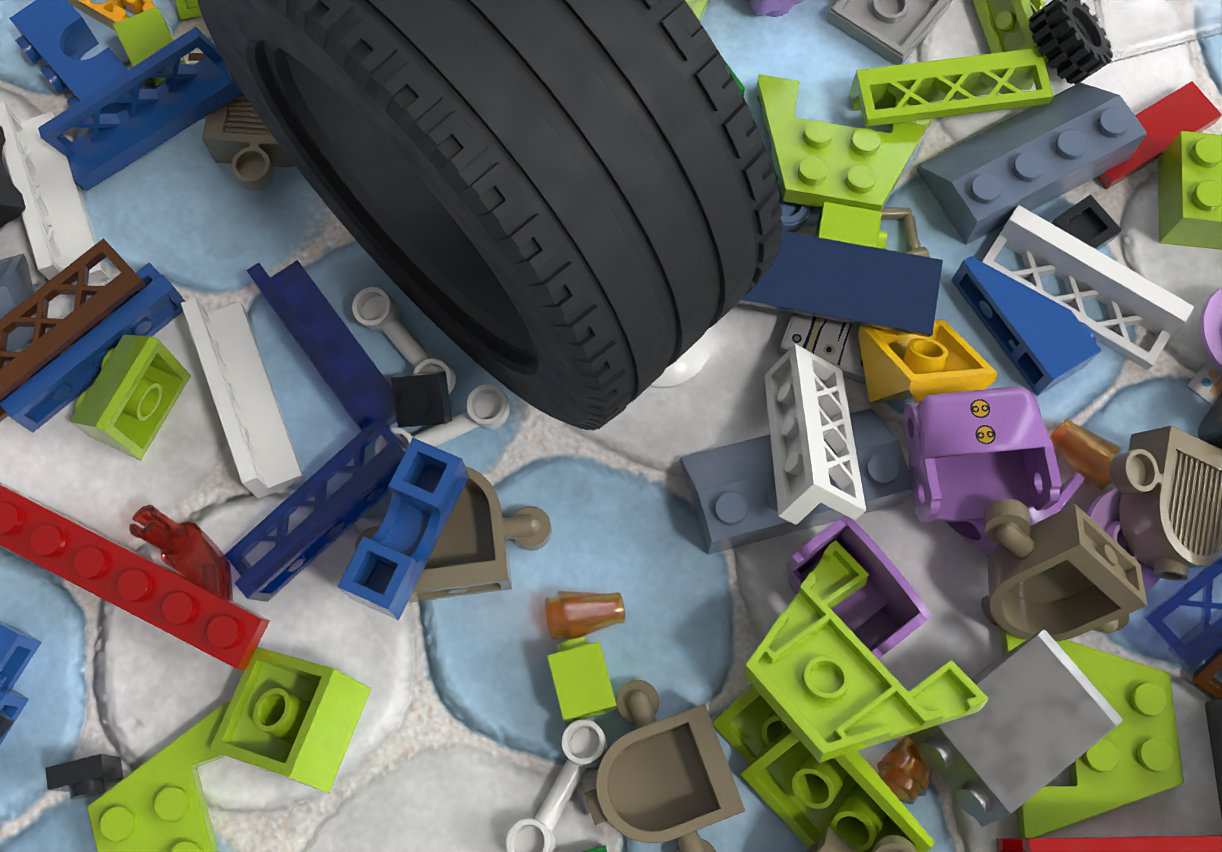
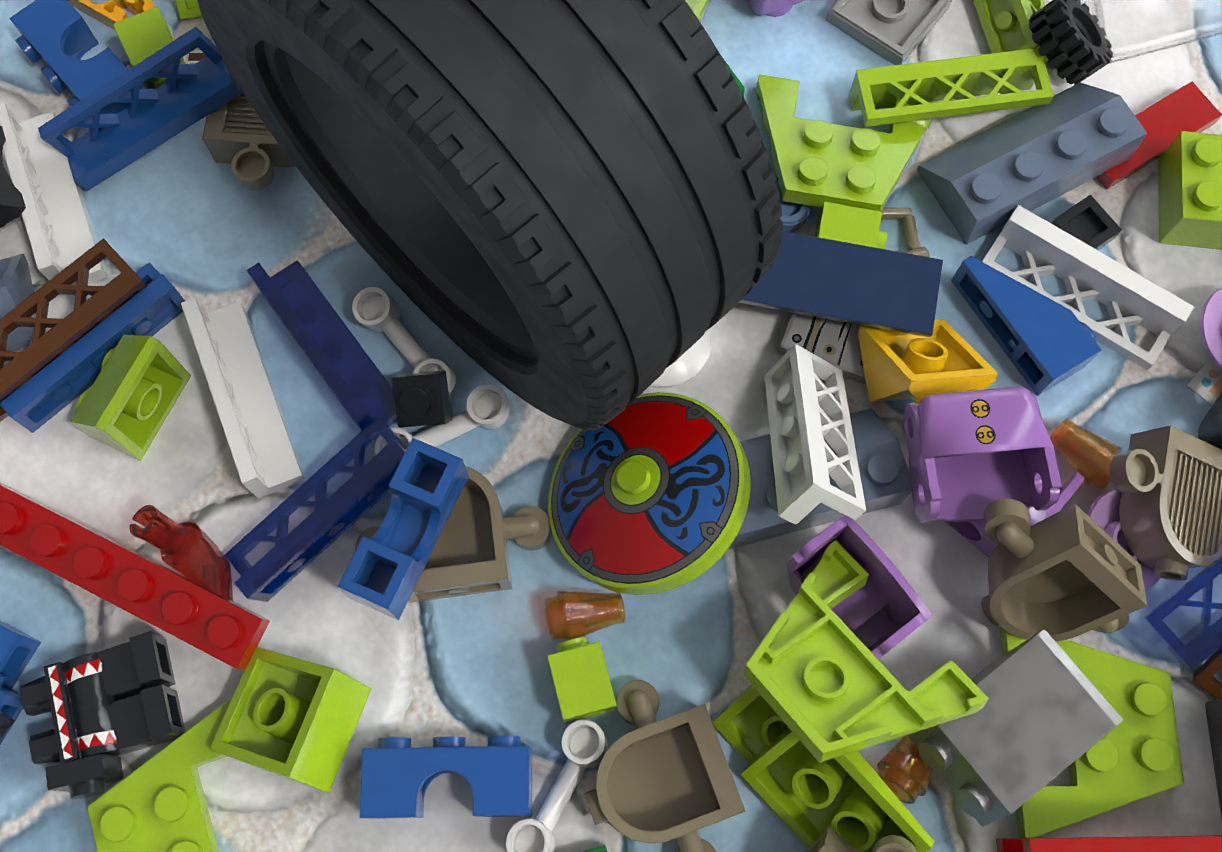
none -> black hips [19,631,186,766]
none -> blue arch [359,736,532,819]
none -> dish [548,392,751,595]

